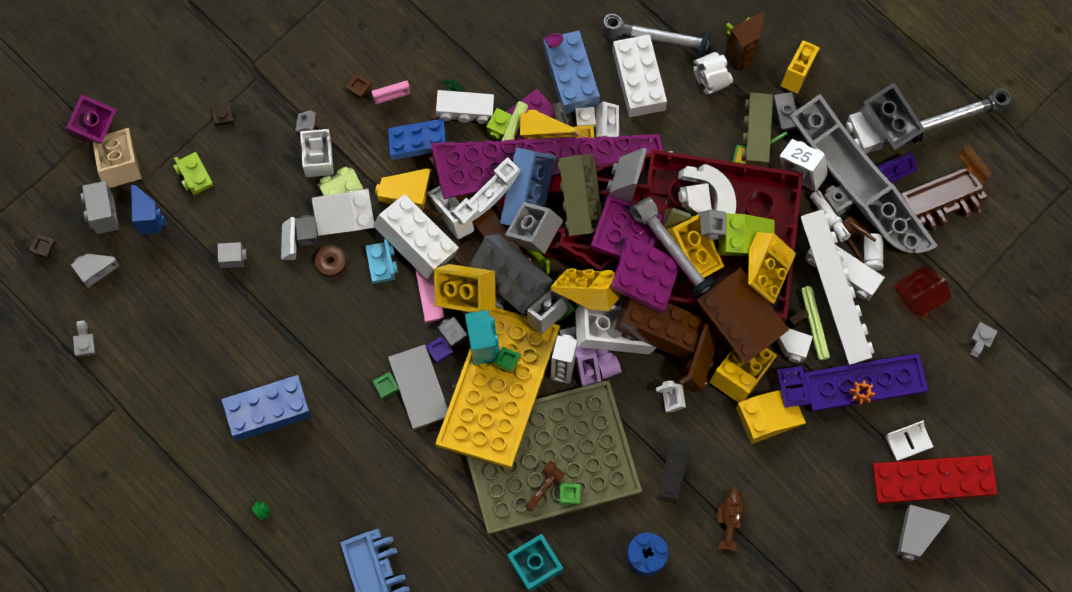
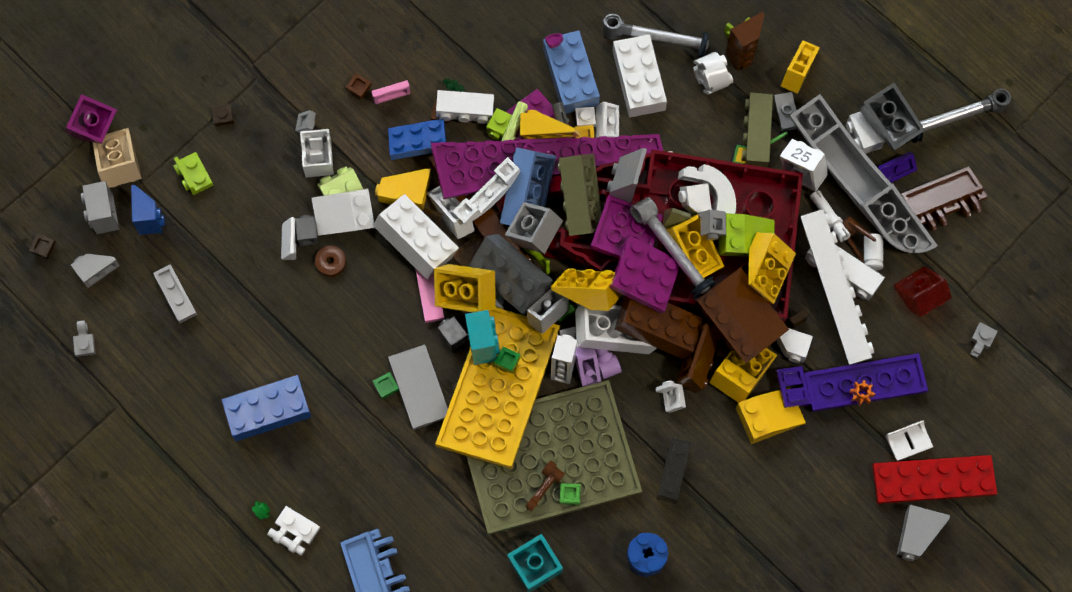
light grey brick [218,242,247,268] -> none
medium azure bracket [366,239,398,284] -> none
dark purple plate [426,336,453,363] -> none
reddish brown animal [717,489,744,552] -> none
yellowish green axle [801,286,830,360] -> none
light grey brick [824,185,854,216] -> none
clear orange tile [959,145,992,184] -> none
none -> light grey plate [153,264,197,323]
none -> white plate [267,506,320,556]

